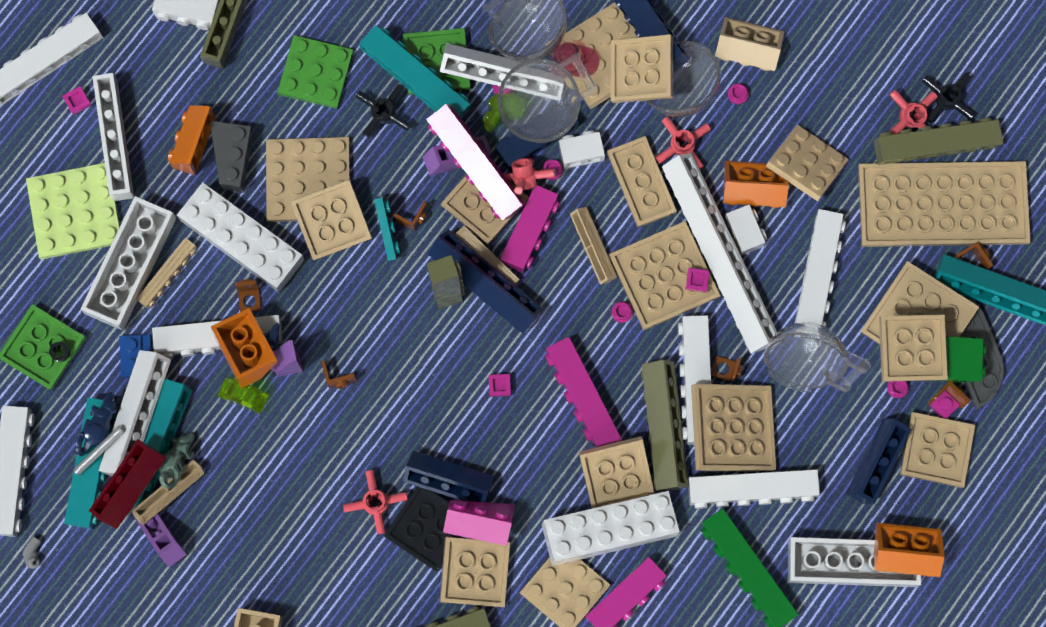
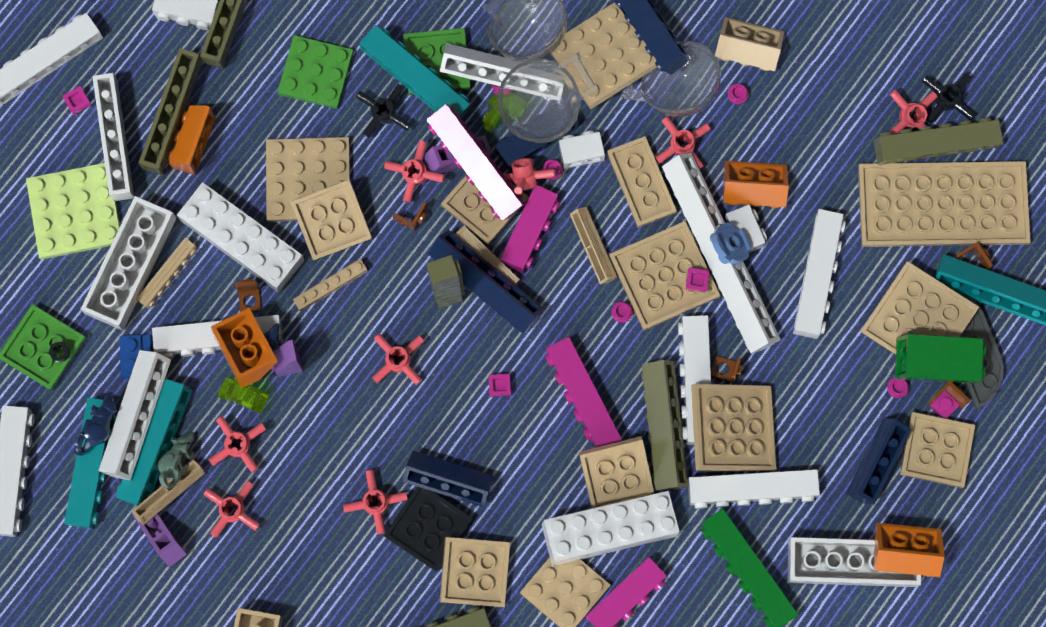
light grey arm [23,536,42,569] -> none
light grey bar [73,426,125,475] -> none
dark red brick [89,439,166,529] -> none
dark grey wedge [210,121,254,193] -> none
dark orange bracket [321,360,357,389] -> none
teal wing [374,194,400,261] -> none
wedge [443,500,516,546] -> none
clear pink piece [550,42,599,77] -> none
tan plate [611,34,673,103] -> none
clear windscreen [763,322,871,393] -> none
tan plate [766,124,849,201] -> none
tan plate [879,315,948,382] -> none
none -> olive brick [139,48,203,175]
none -> coral bar [204,481,261,538]
none -> coral bar [208,416,266,473]
none -> tan piece [293,259,368,313]
none -> coral bar [372,334,424,385]
none -> coral bar [384,141,445,203]
none -> medium blue plate [710,223,751,265]

